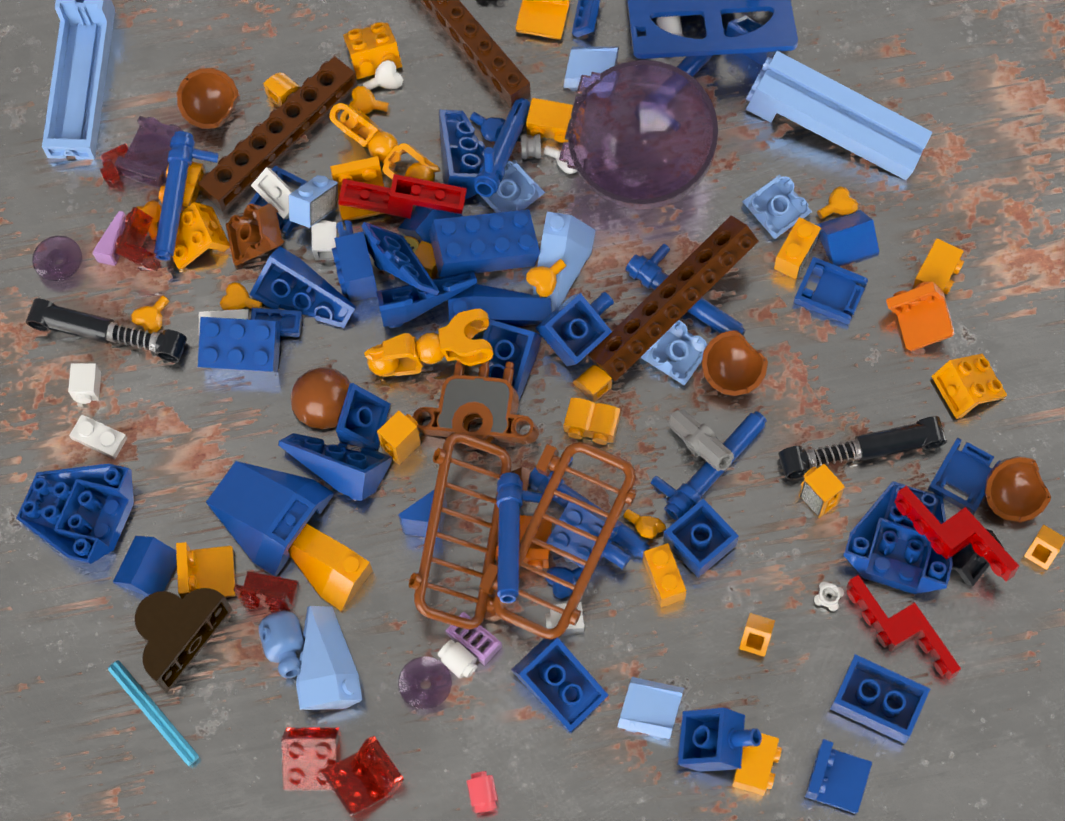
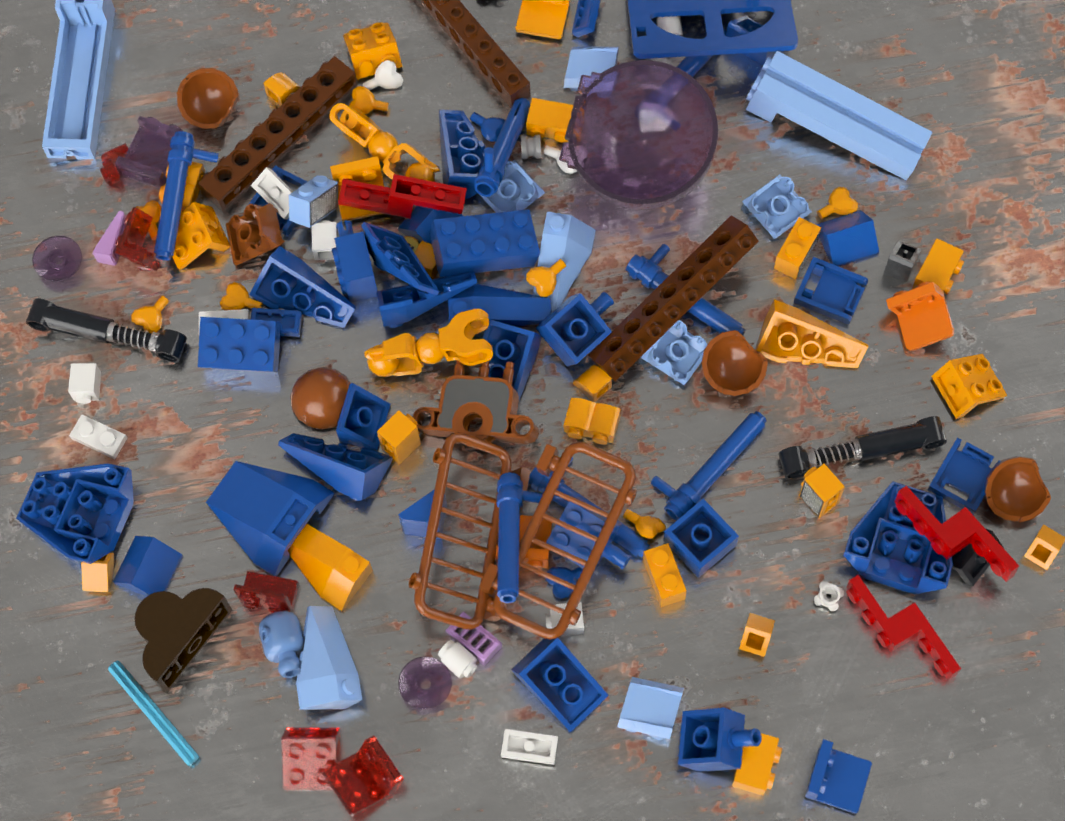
light orange bracket [176,542,236,599] -> none
coral brick [466,771,498,813] -> none
light grey piece [667,409,734,471] -> none
blue brick [831,654,930,744] -> none
none -> light orange brick [81,553,114,592]
none -> white plate [501,729,558,765]
none -> light orange wedge [755,299,868,368]
none -> black slope [884,240,922,283]

